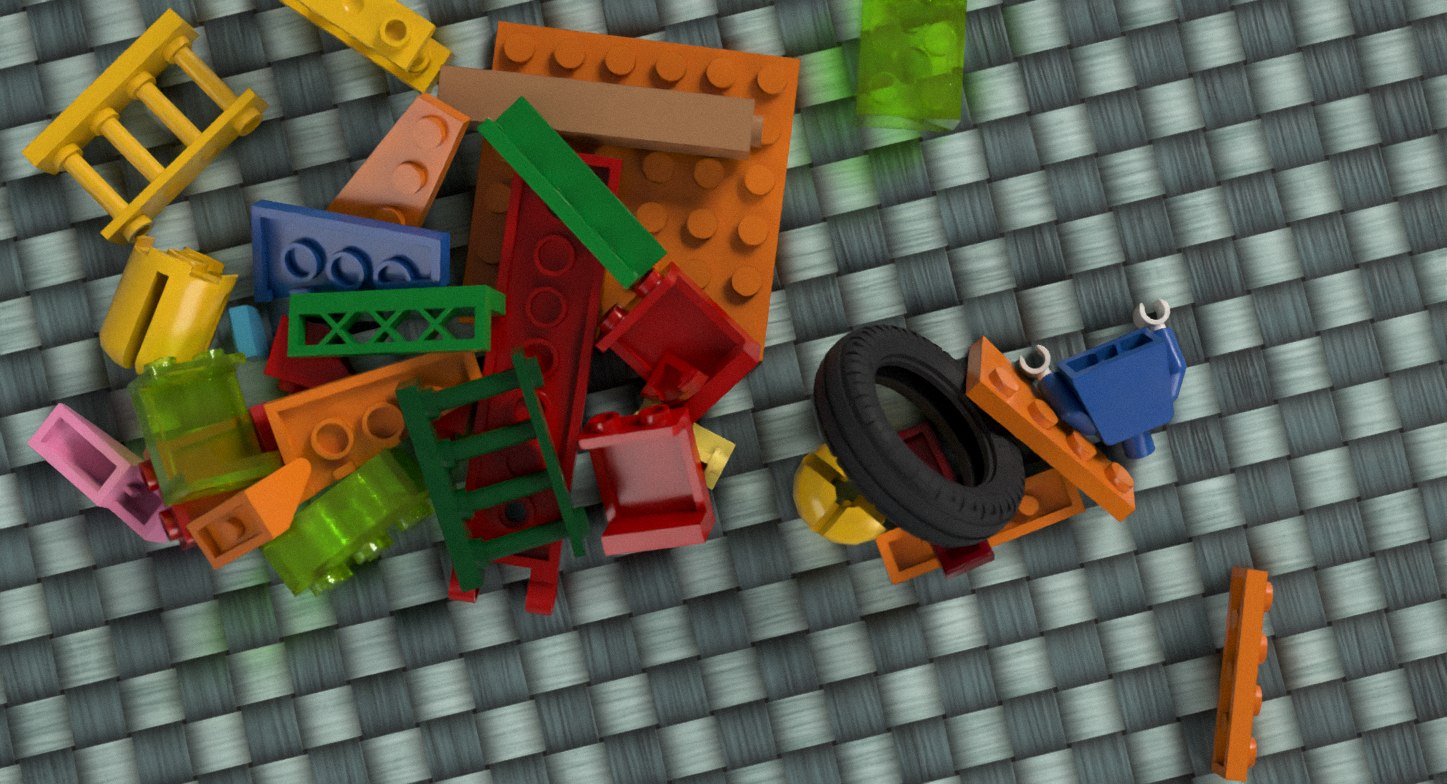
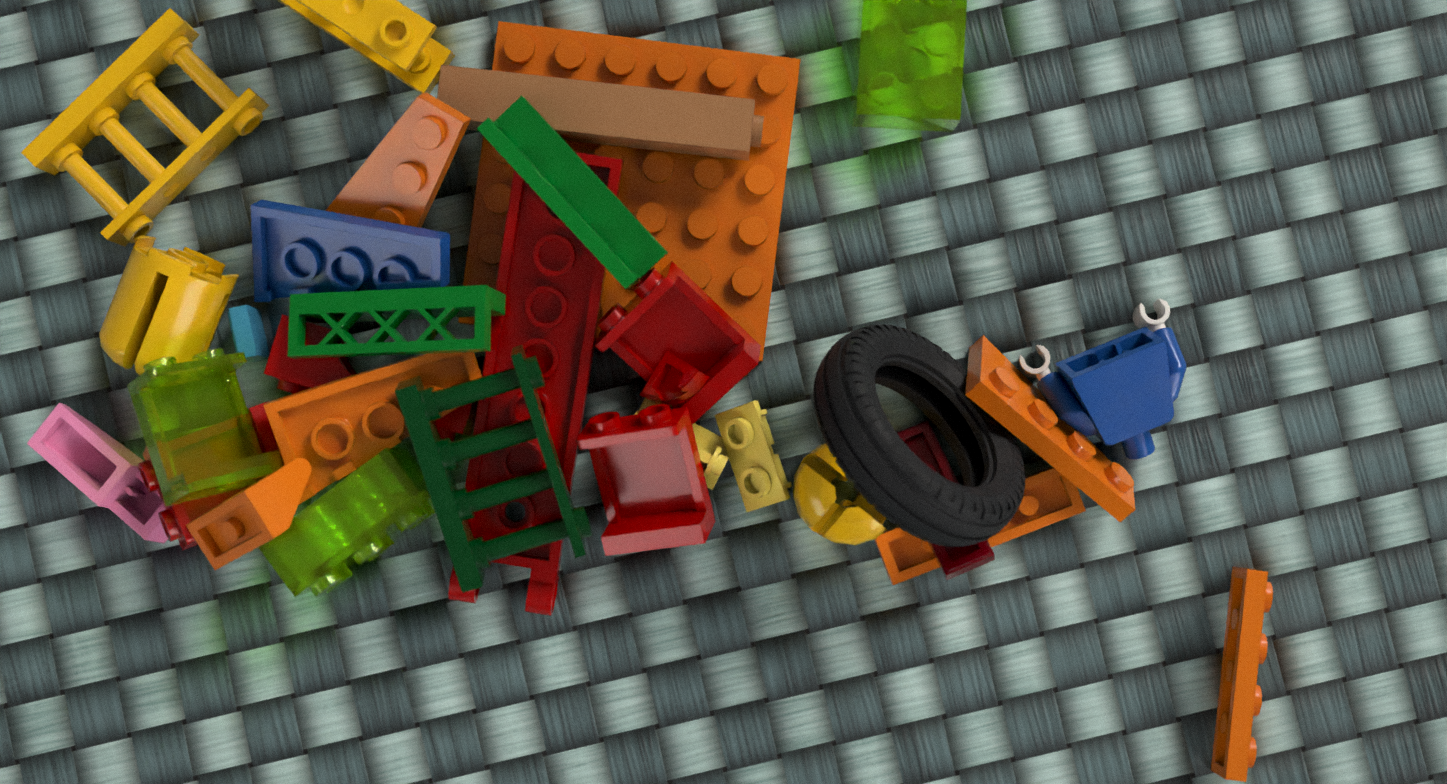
none -> light yellow hinge [714,400,792,512]

